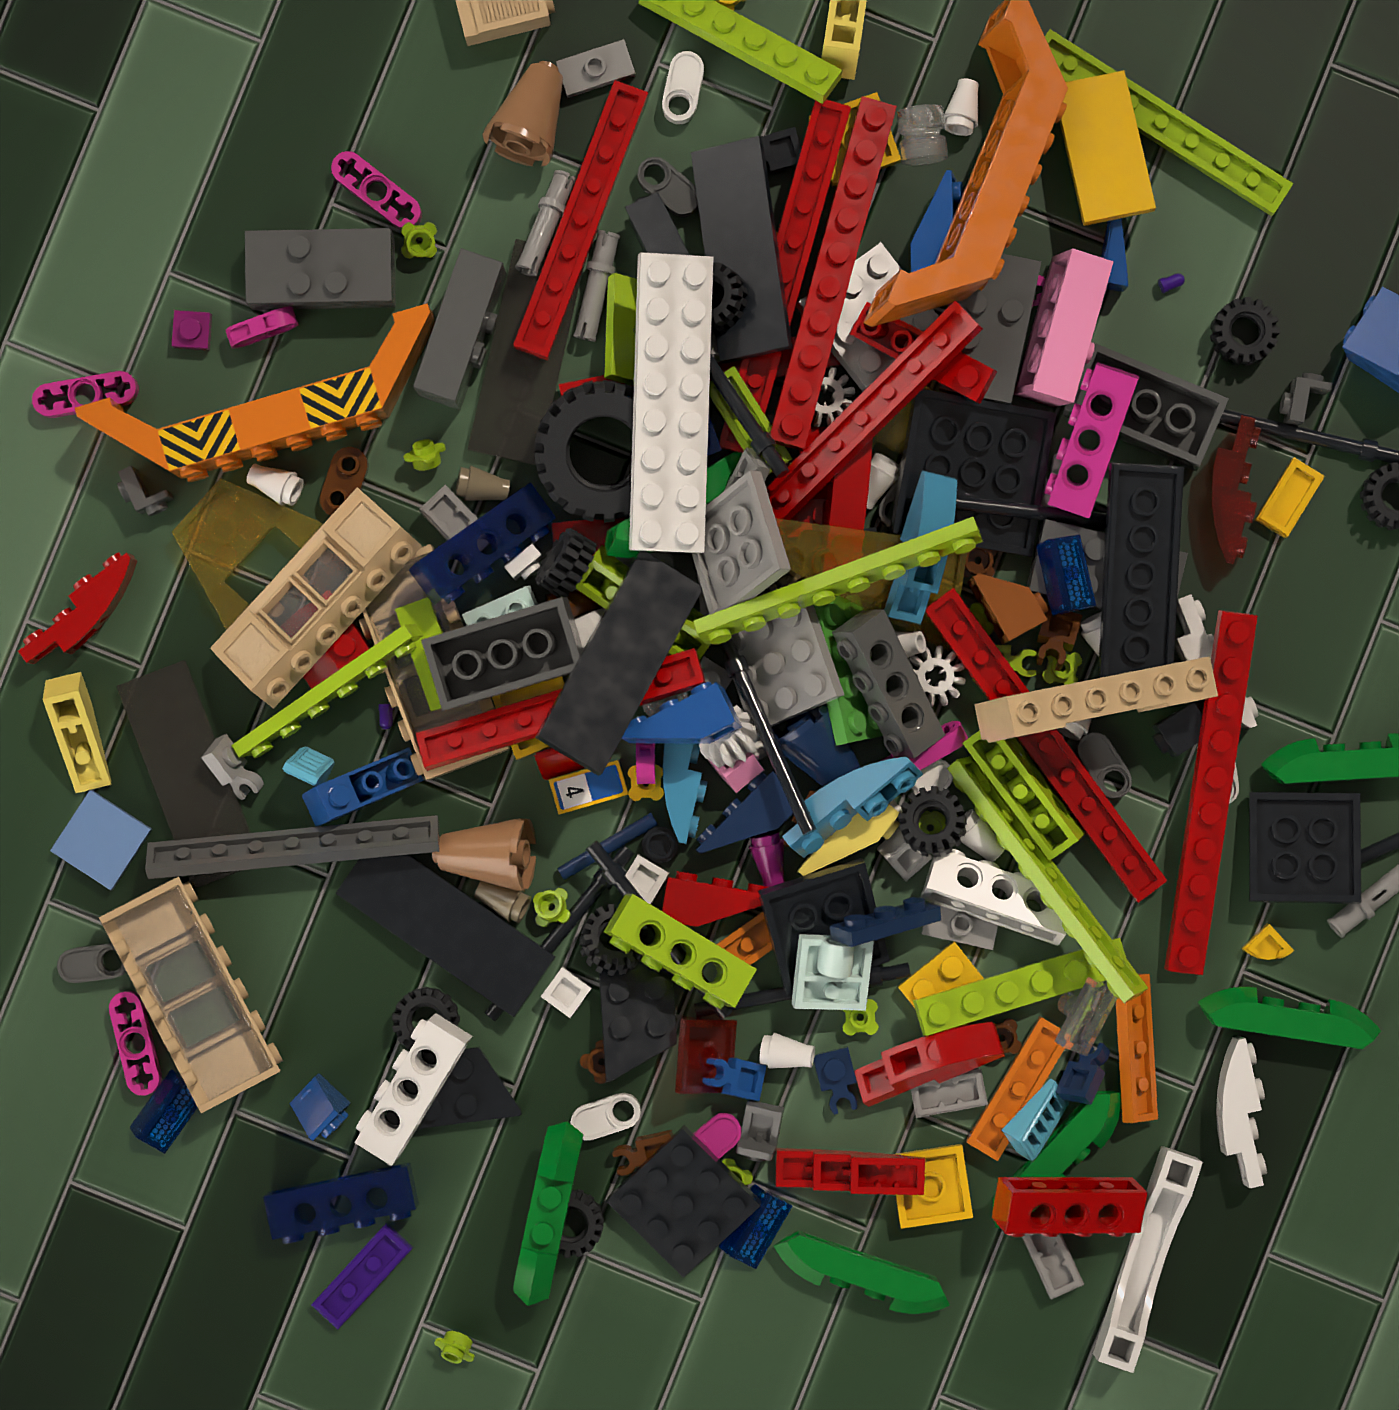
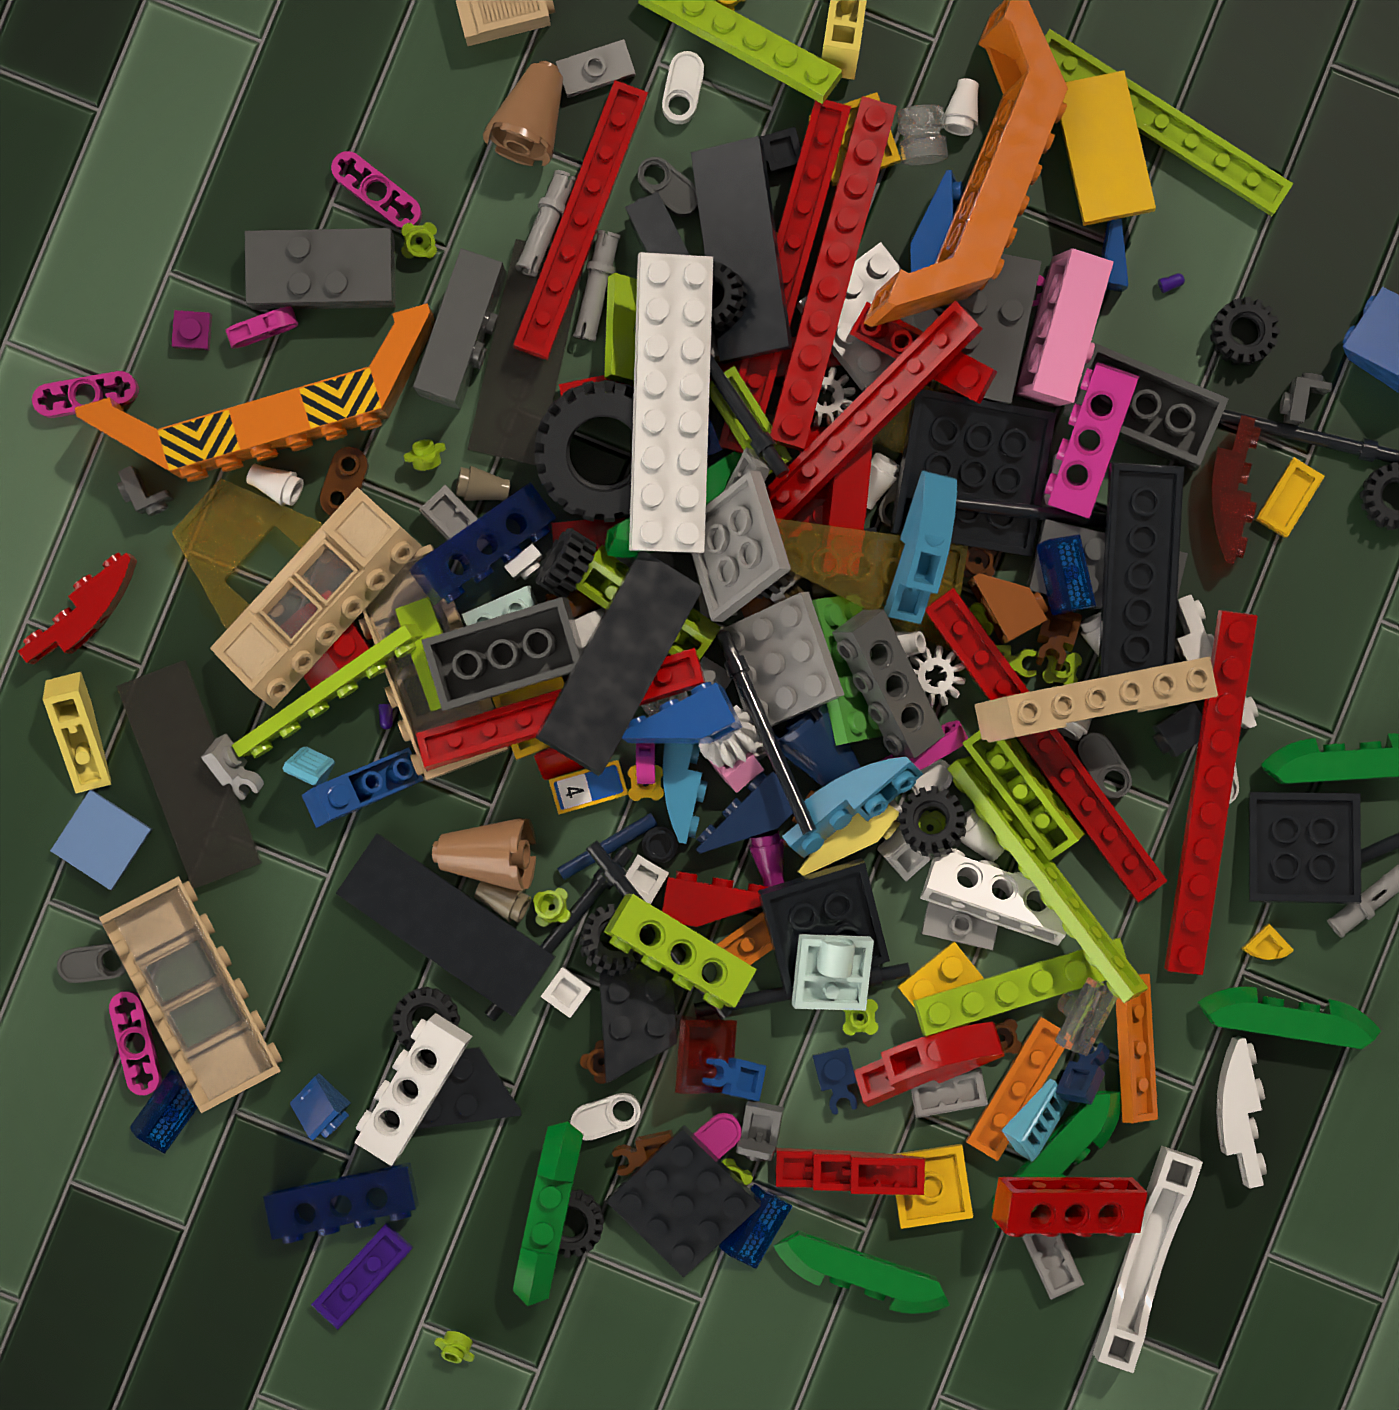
dark grey plate [145,815,440,879] -> none
lime plate [693,517,983,645] -> none
white cone [760,1033,815,1069] -> none
dark blue plate [830,897,941,947] -> none

